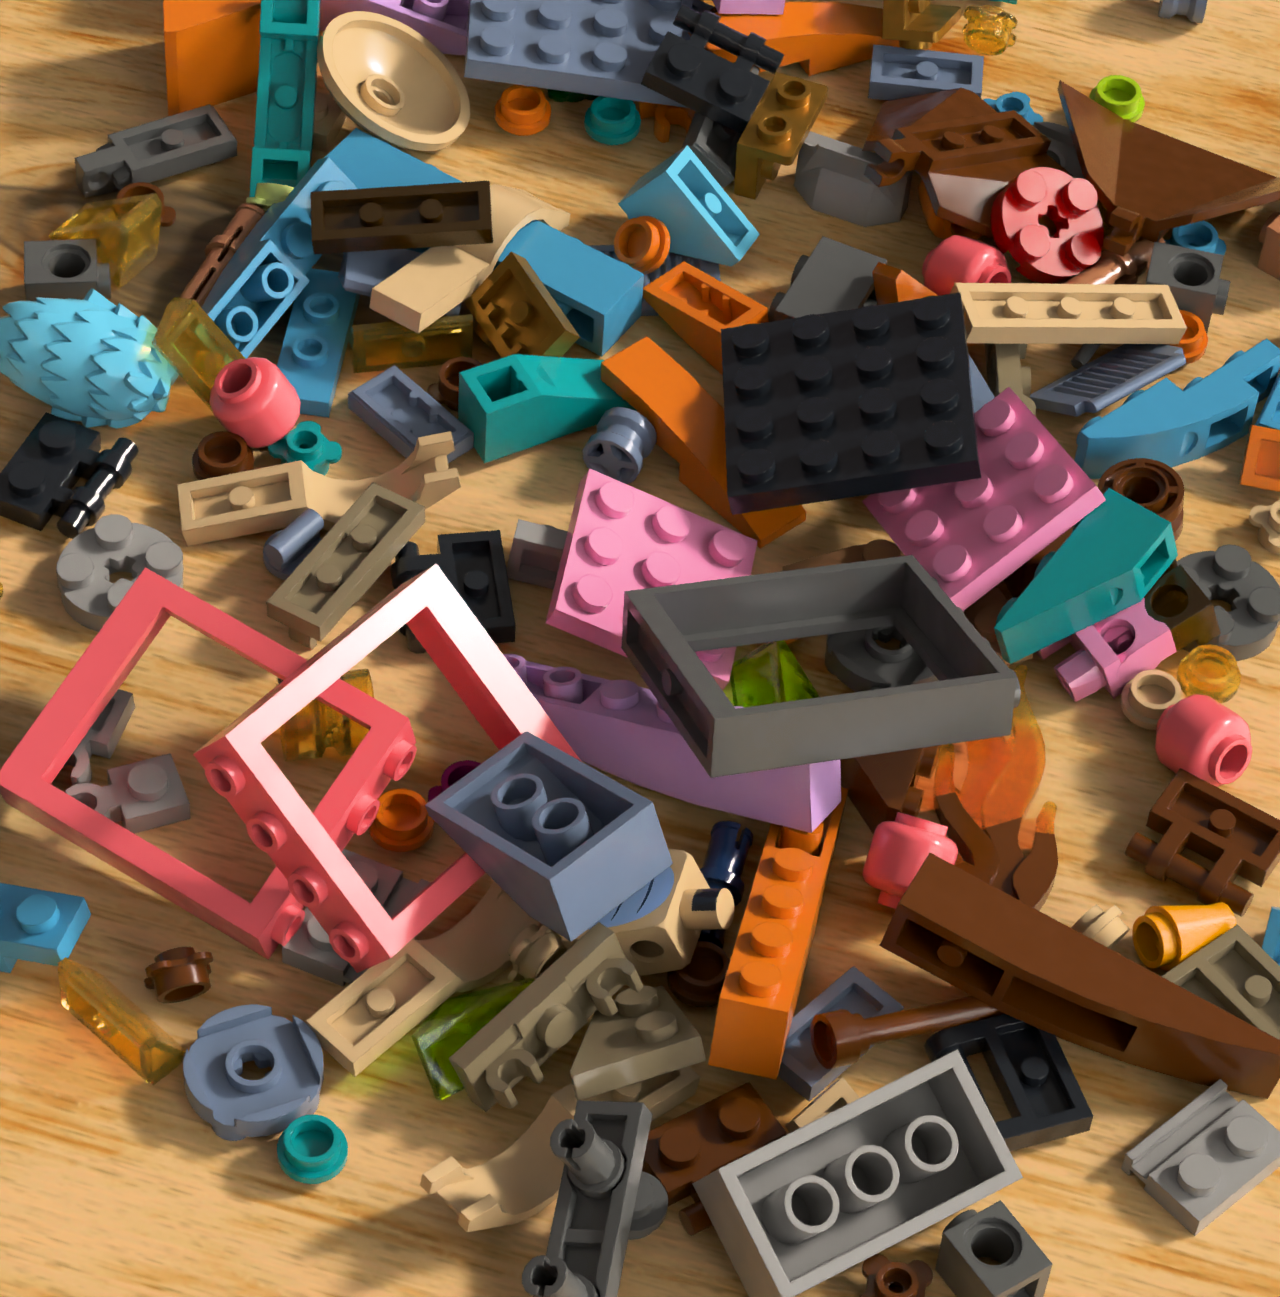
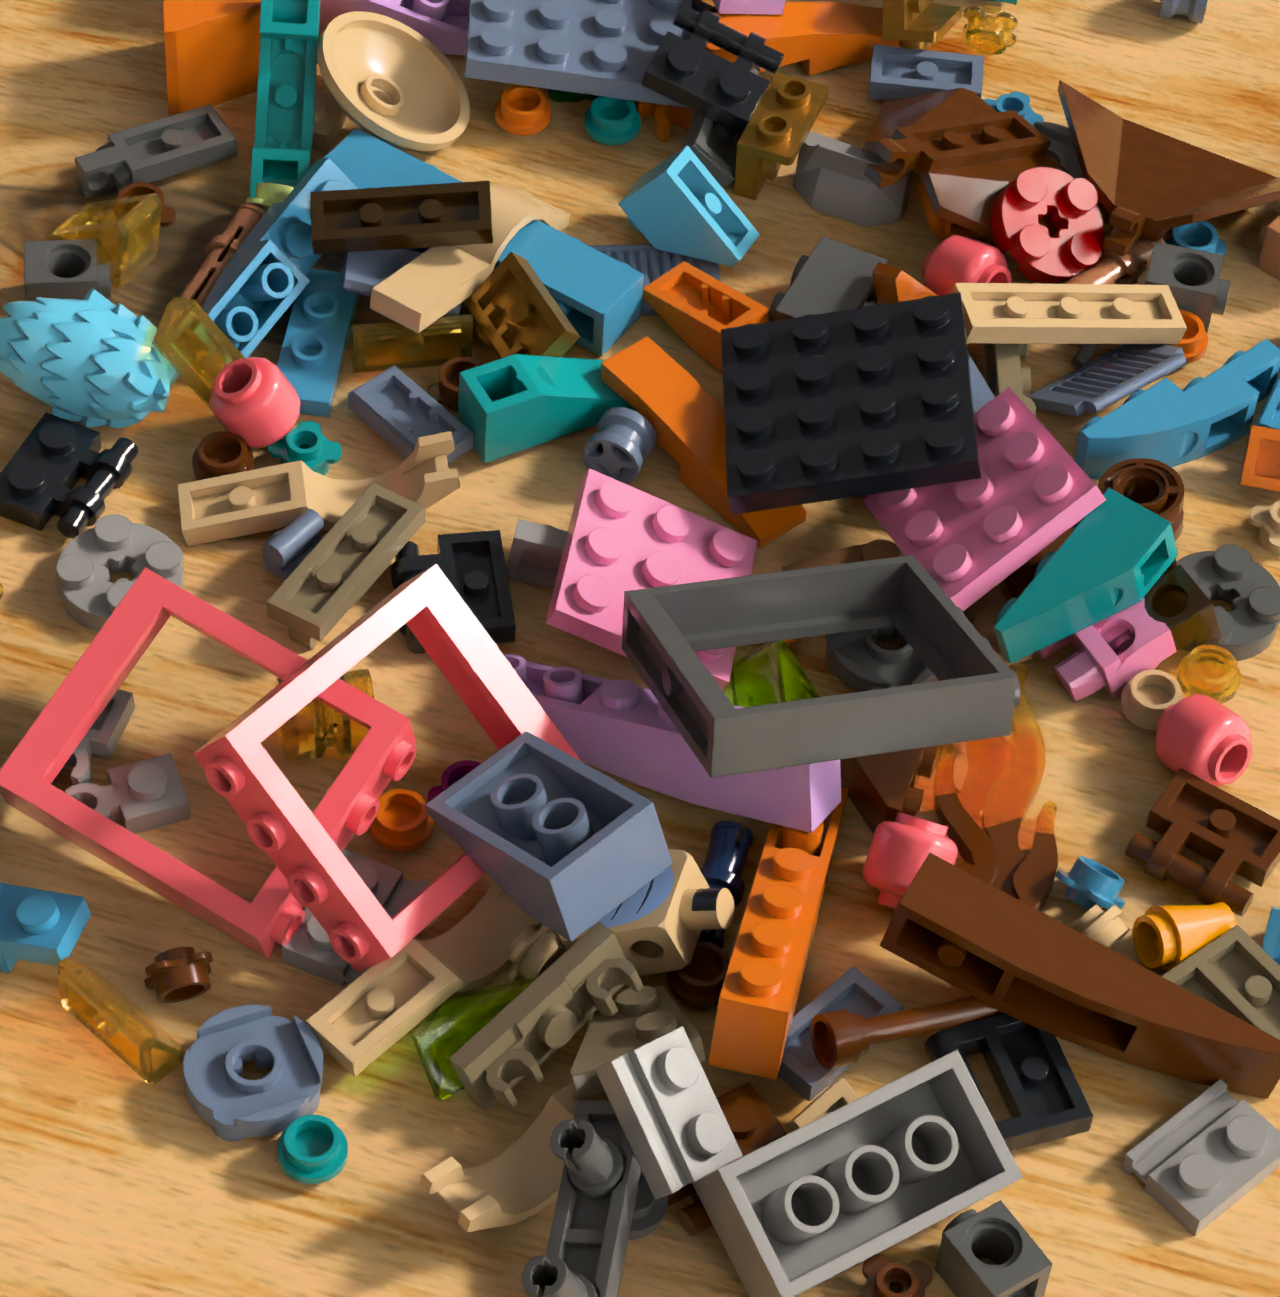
orange plate [614,216,670,275] -> none
lime plate [1089,75,1145,122] -> none
none -> plate [595,1026,743,1200]
none -> dark azure plate [1055,856,1125,910]

